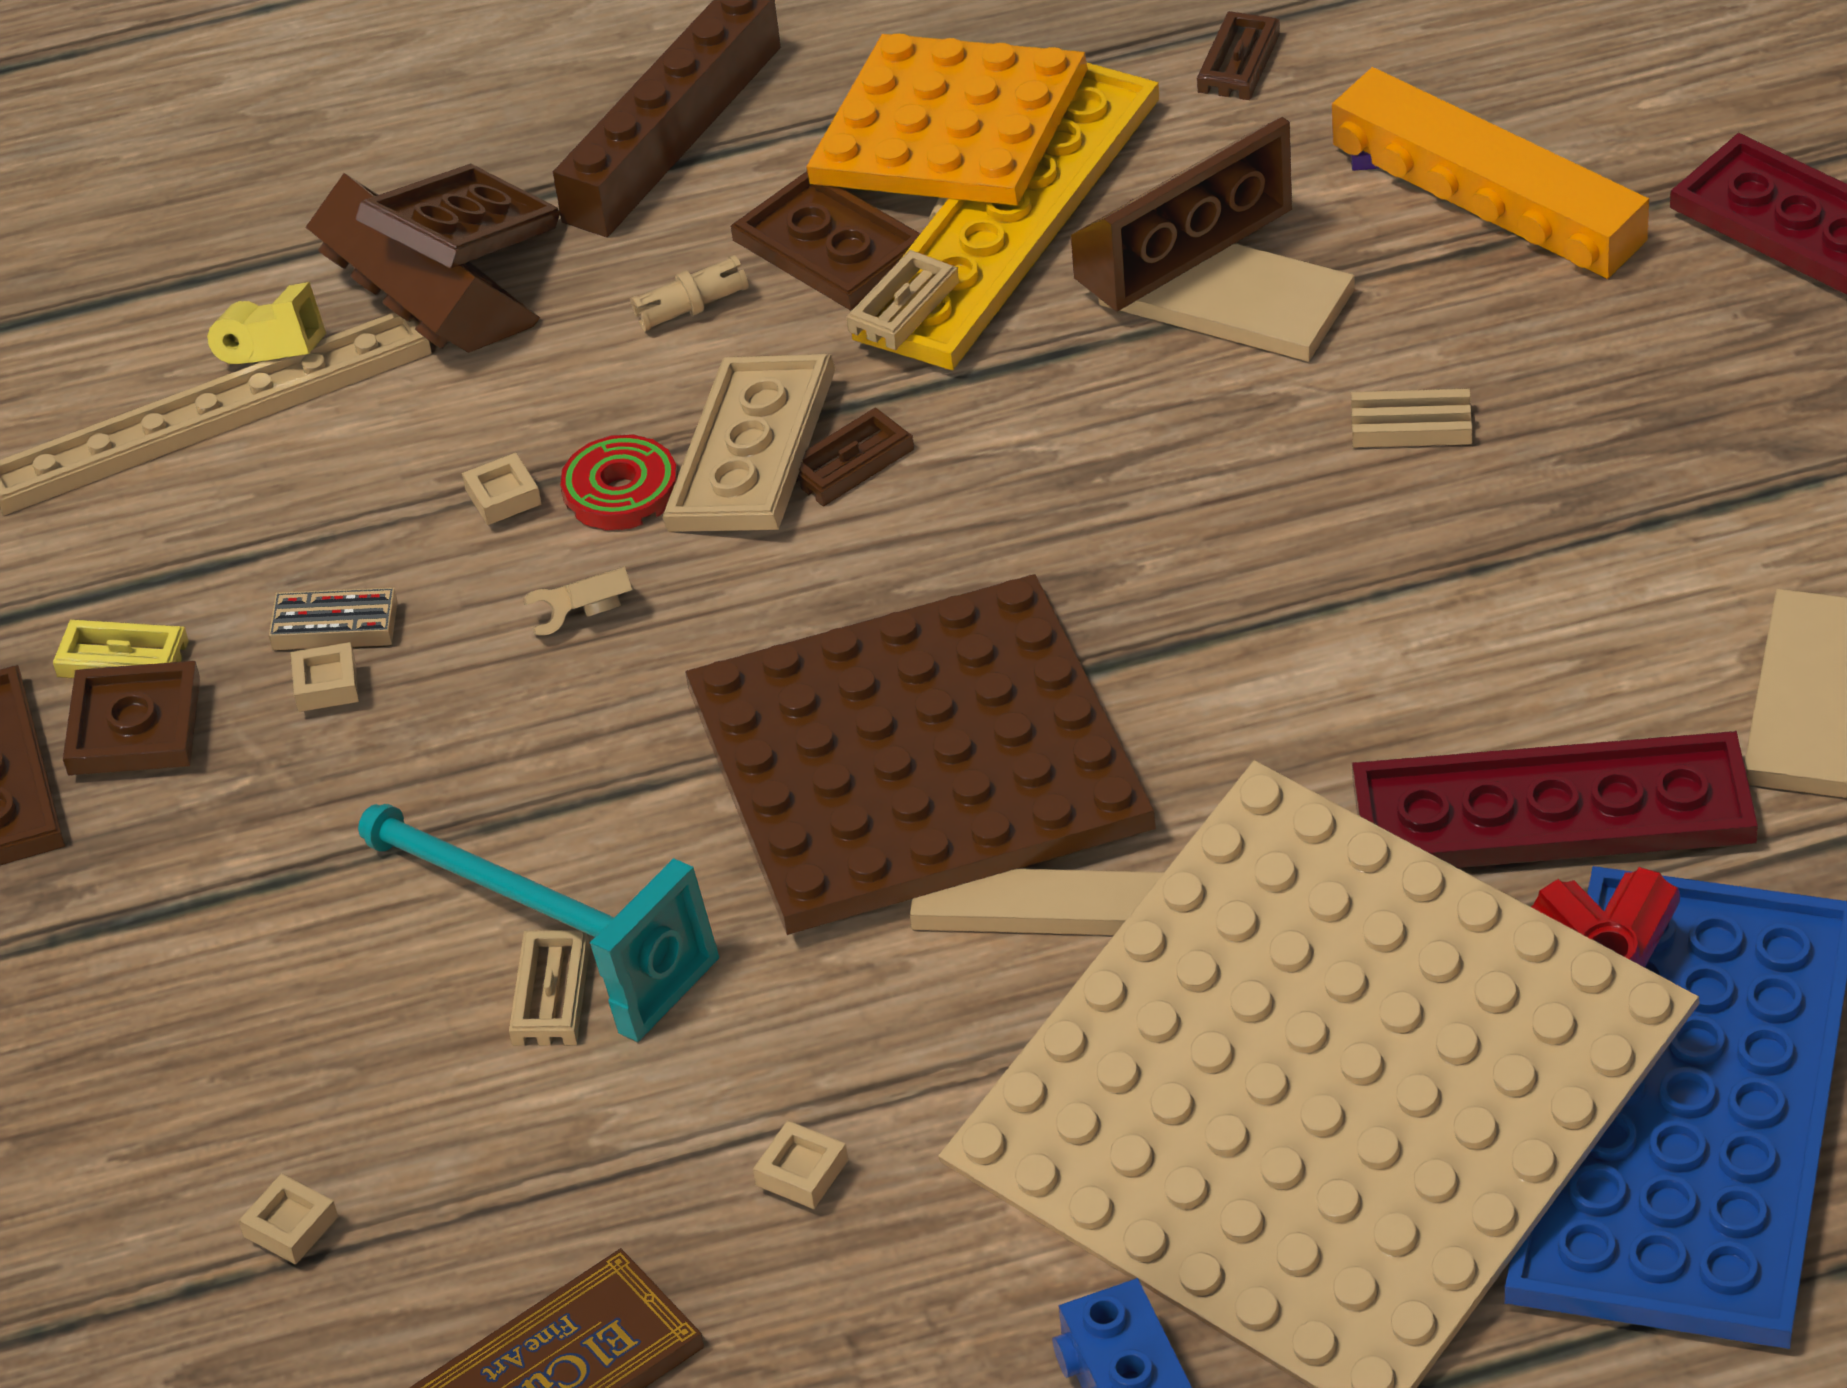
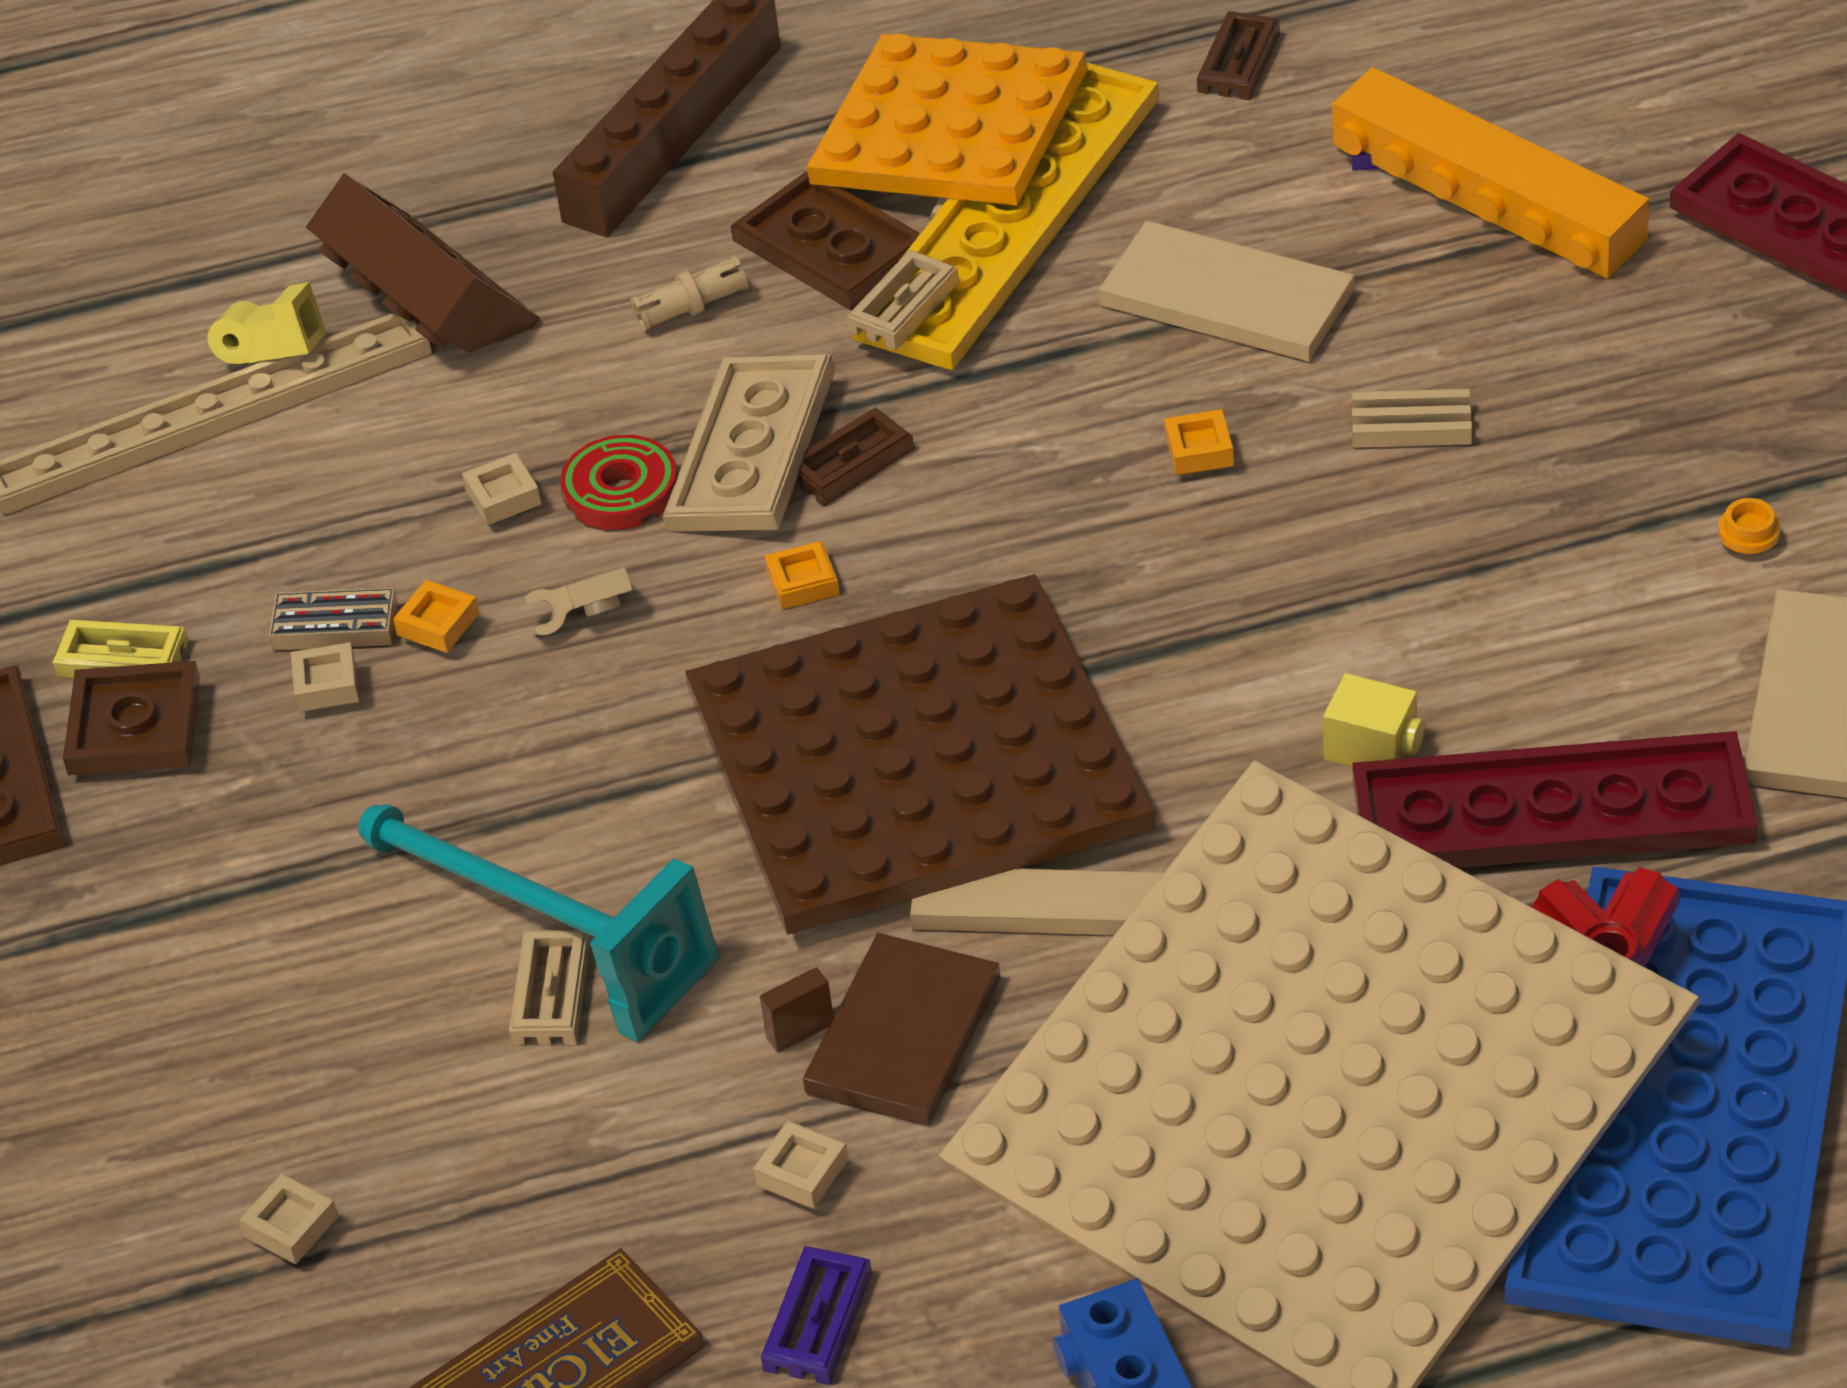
reddish brown tile [355,163,561,268] -> none
reddish brown slope [1071,117,1292,312] -> none
none -> light orange plate [393,580,480,653]
none -> reddish brown tile [760,967,834,1053]
none -> dark purple tile [761,1246,872,1385]
none -> light orange tile [764,541,840,610]
none -> reddish brown tile [803,932,1001,1126]
none -> light orange plate [1164,409,1234,475]
none -> light yellow brick [1323,673,1425,767]
none -> light orange plate [1718,498,1780,554]

